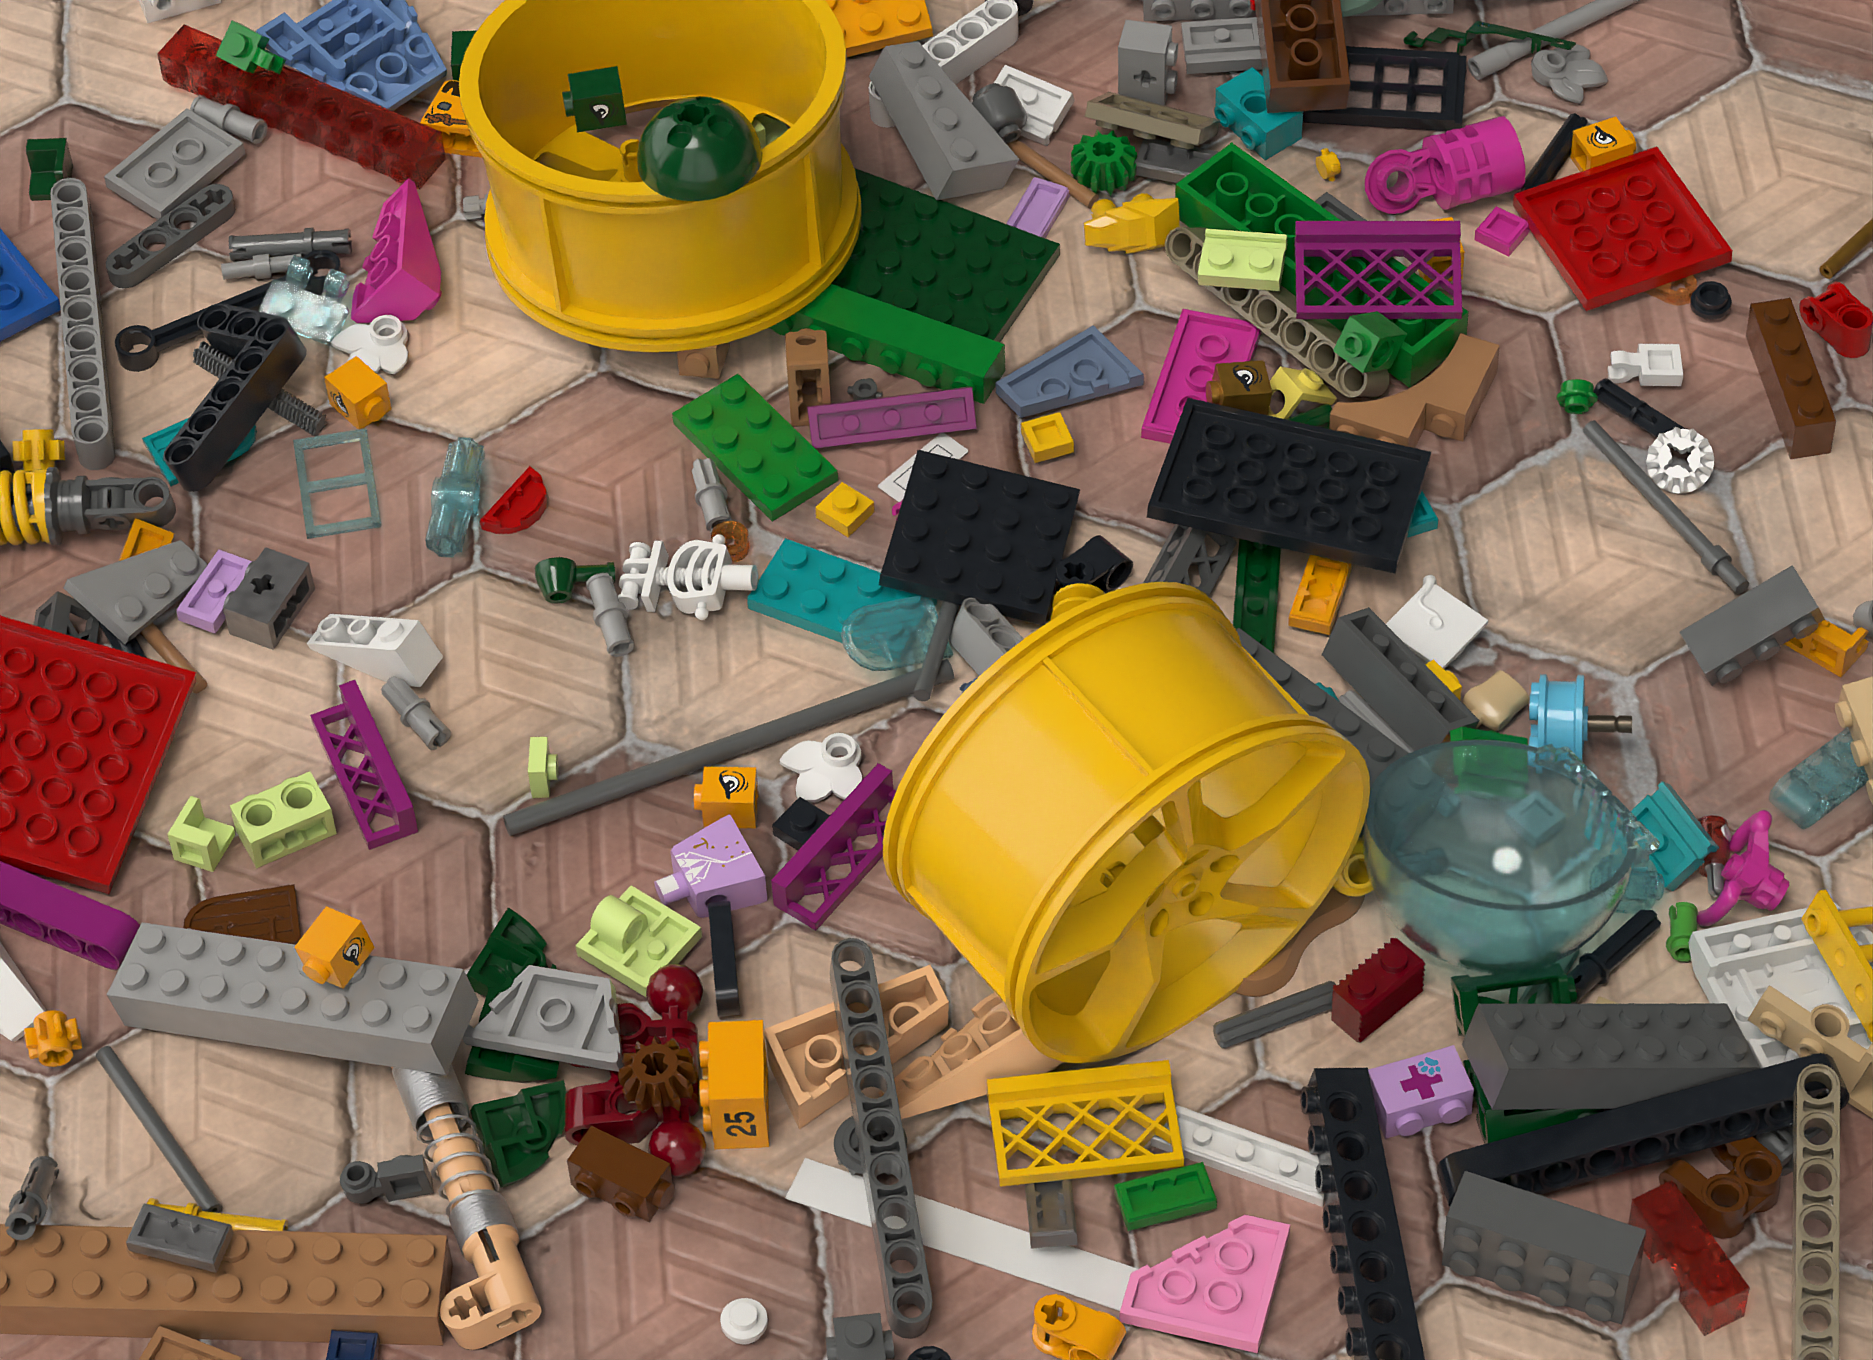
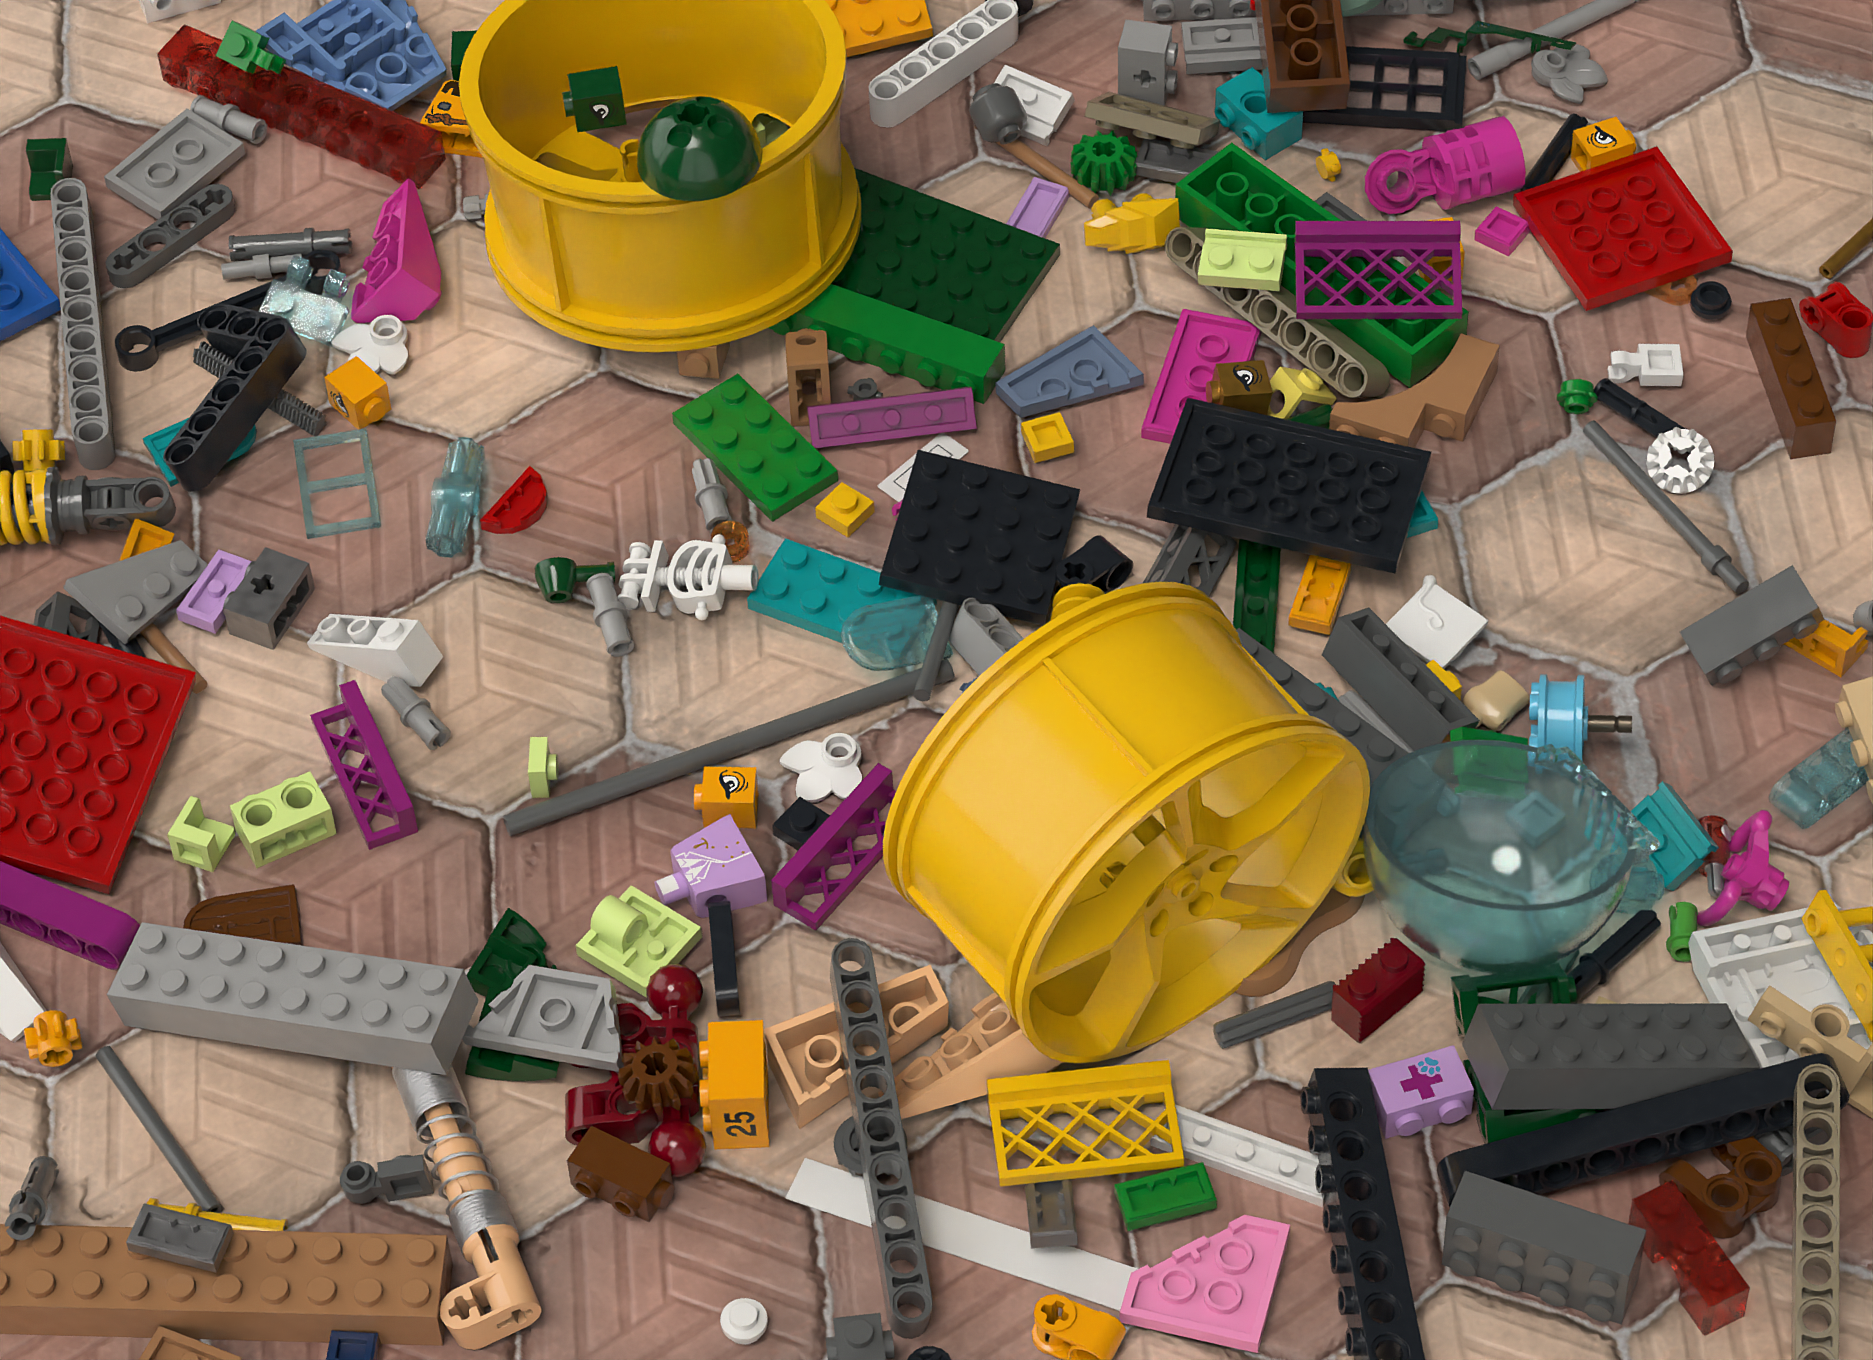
light orange brick [294,906,375,989] -> none
dark green brick [470,1080,567,1188] -> none
light grey wedge [869,41,1019,200] -> none
green brick [1333,311,1407,373] -> none

